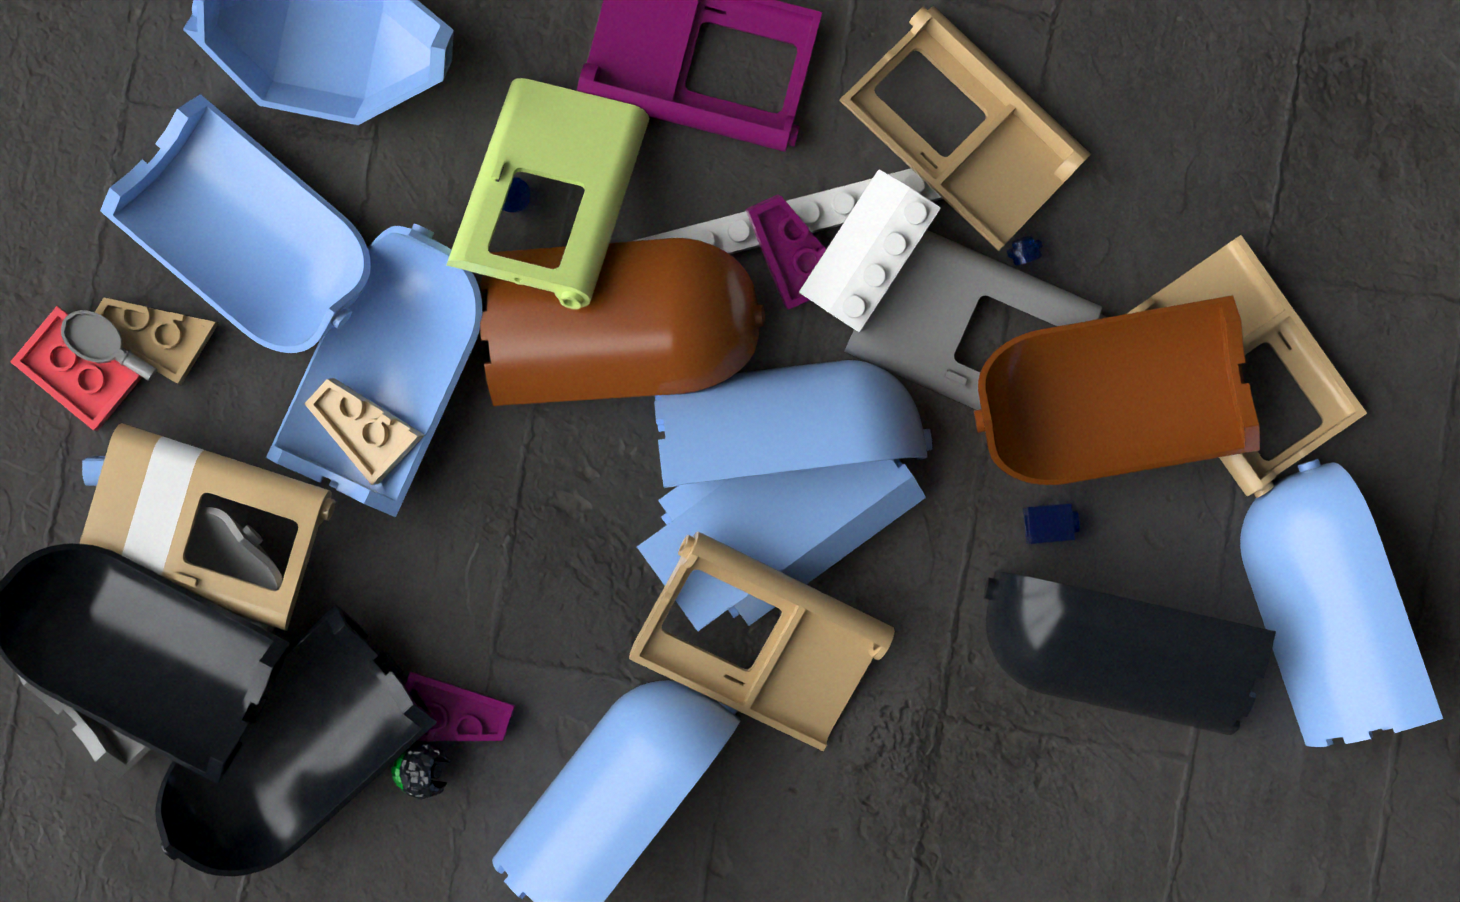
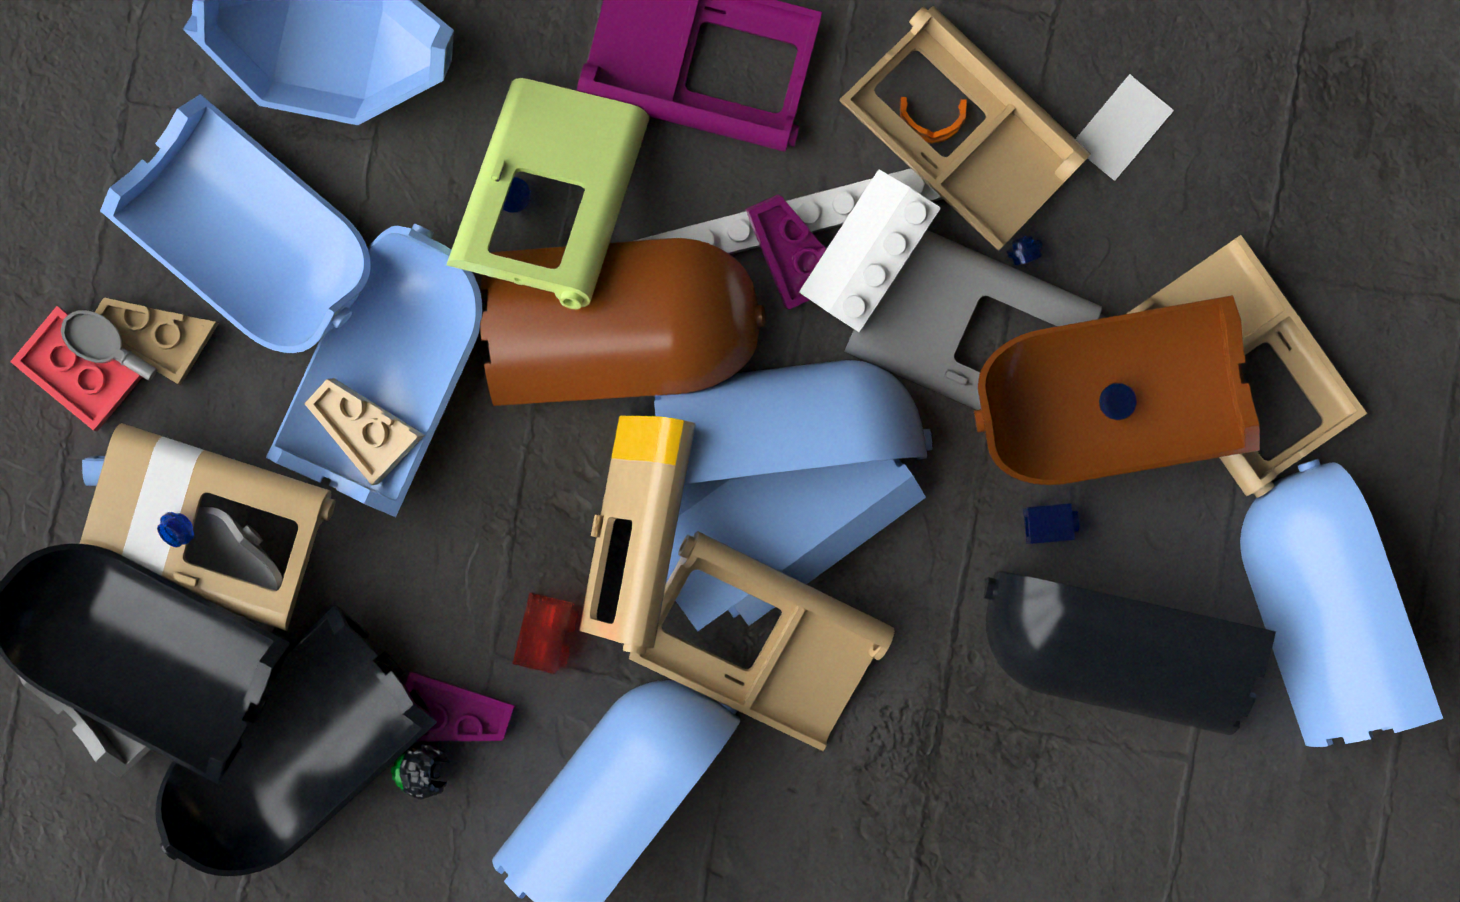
none -> clear blue plate [157,512,194,548]
none -> clear red brick [512,592,579,674]
none -> tan piece [579,416,695,655]
none -> orange helmet [900,97,967,144]
none -> white sticker [1076,74,1174,181]
none -> clear blue plate [1099,383,1137,420]

